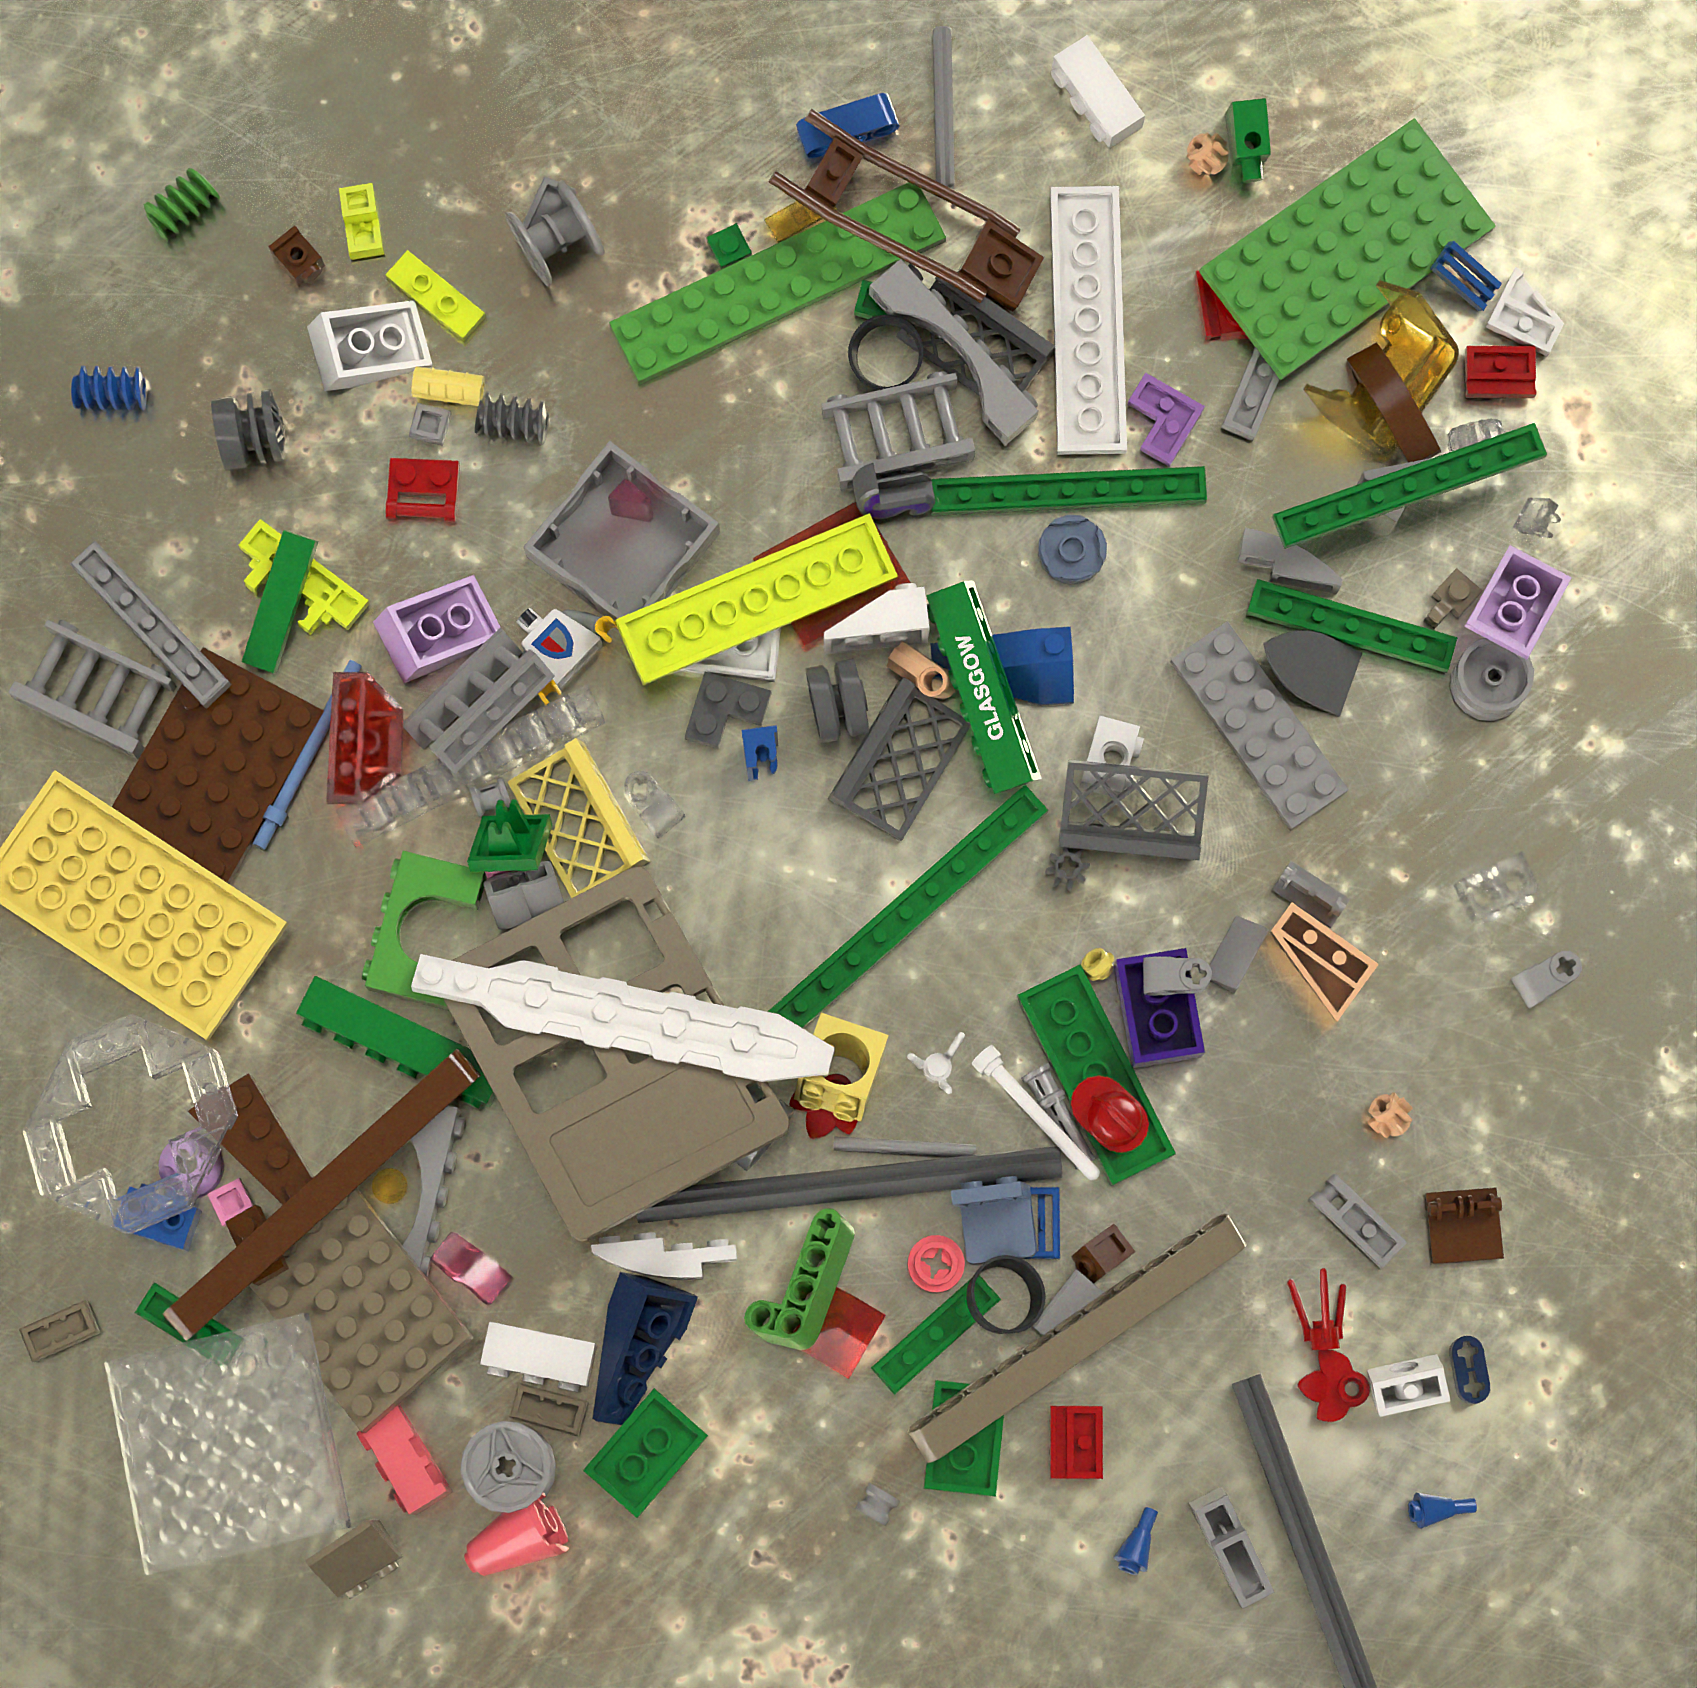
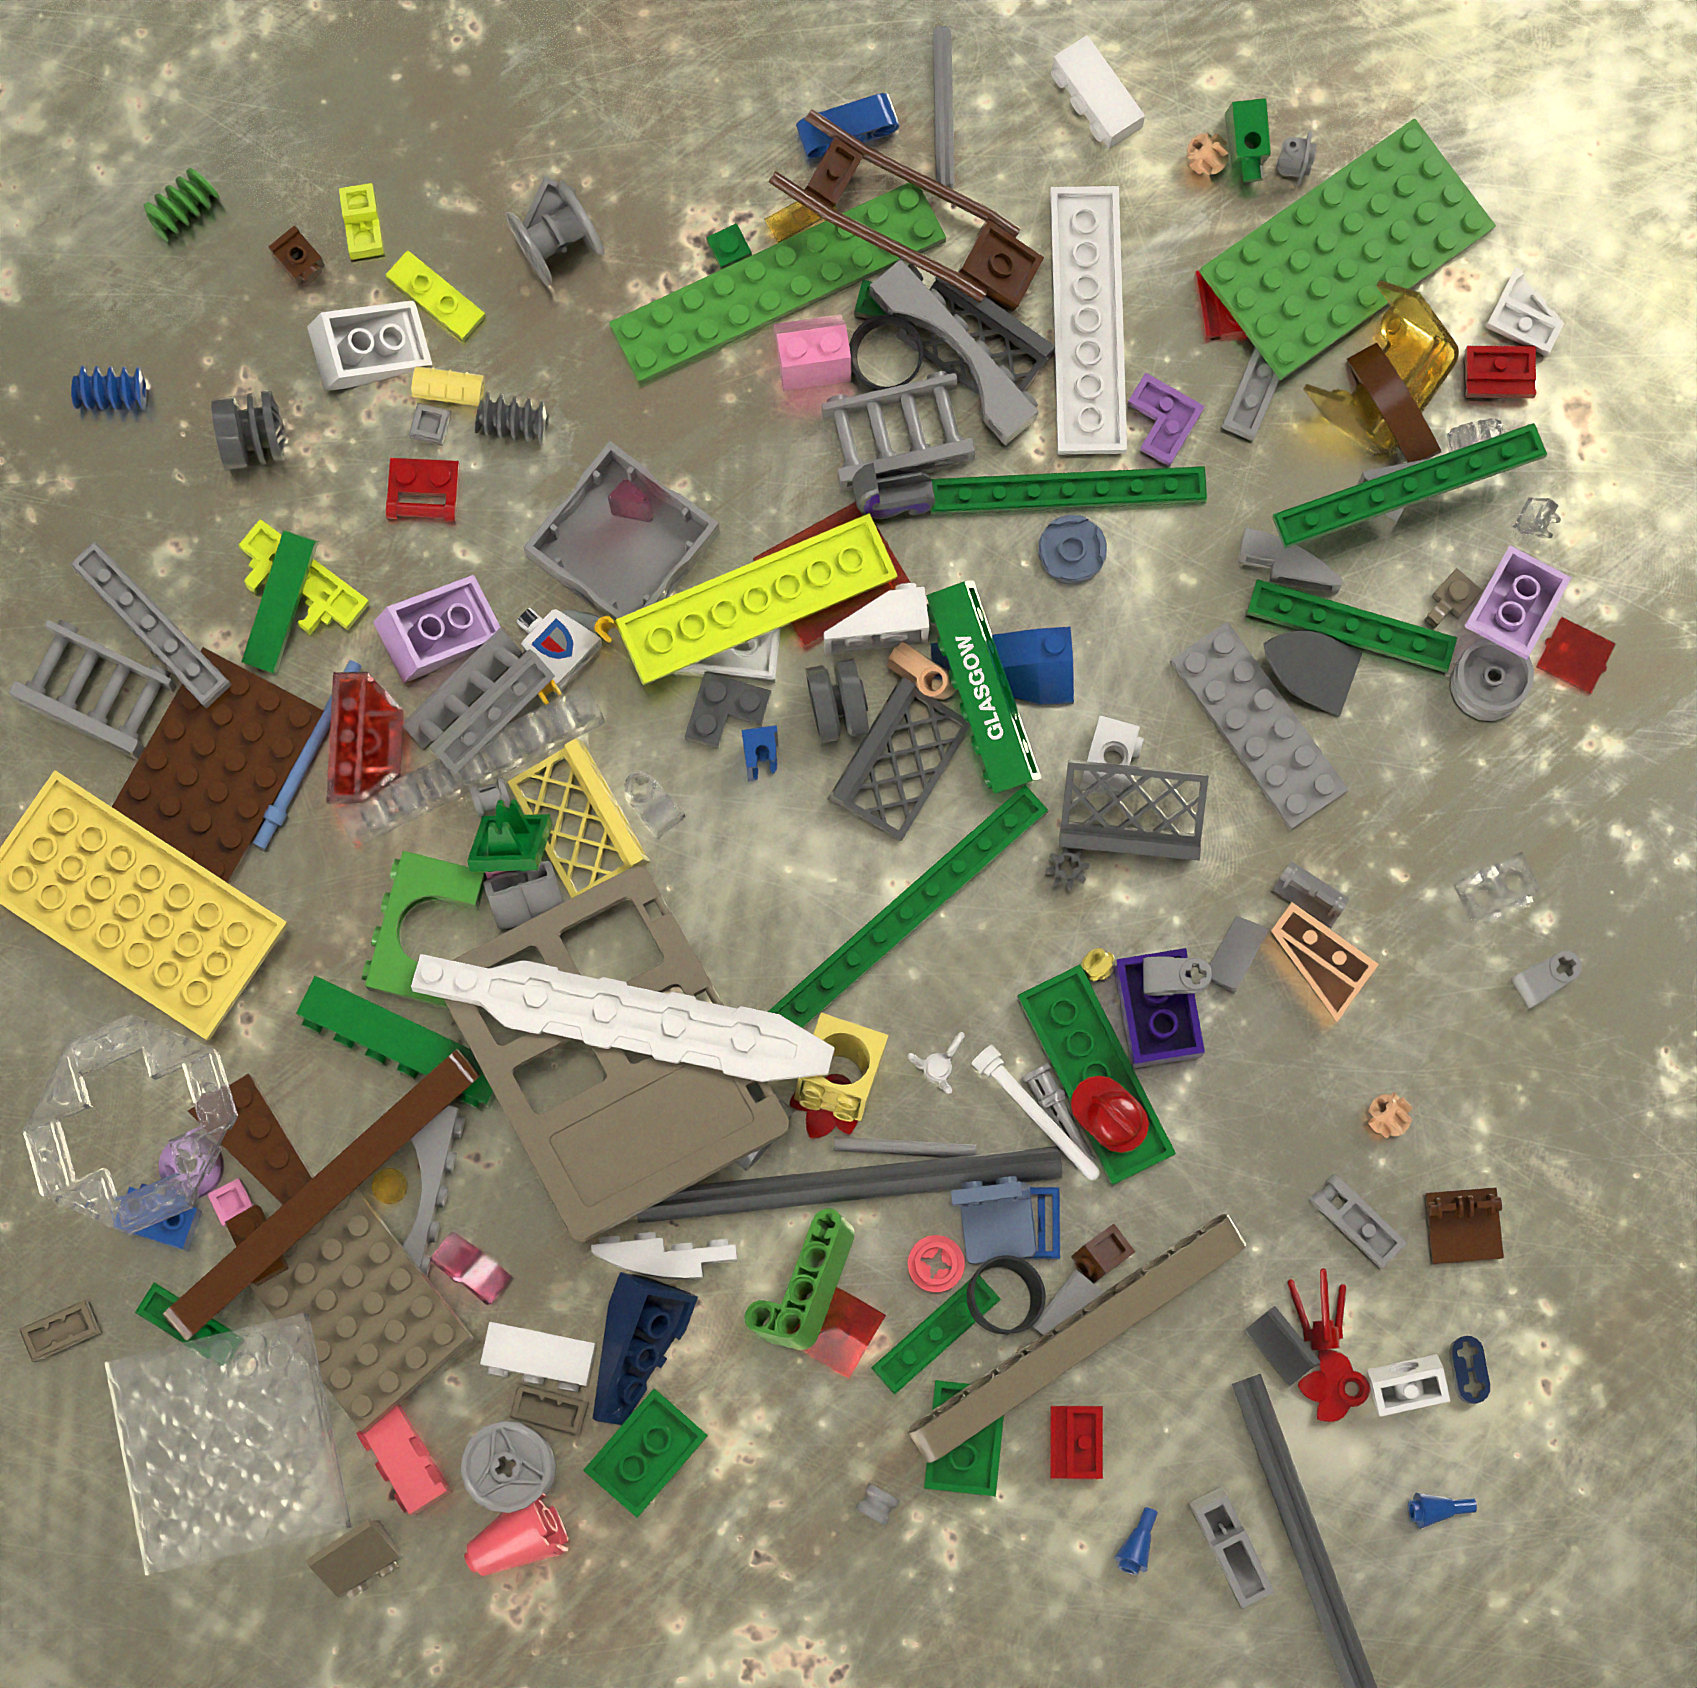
blue tile [1430,241,1502,311] -> none
none -> bright pink slope [773,314,851,391]
none -> dark grey panel [1244,1306,1321,1387]
none -> light grey hinge [1276,130,1317,186]
none -> clear red piece [1536,616,1616,694]

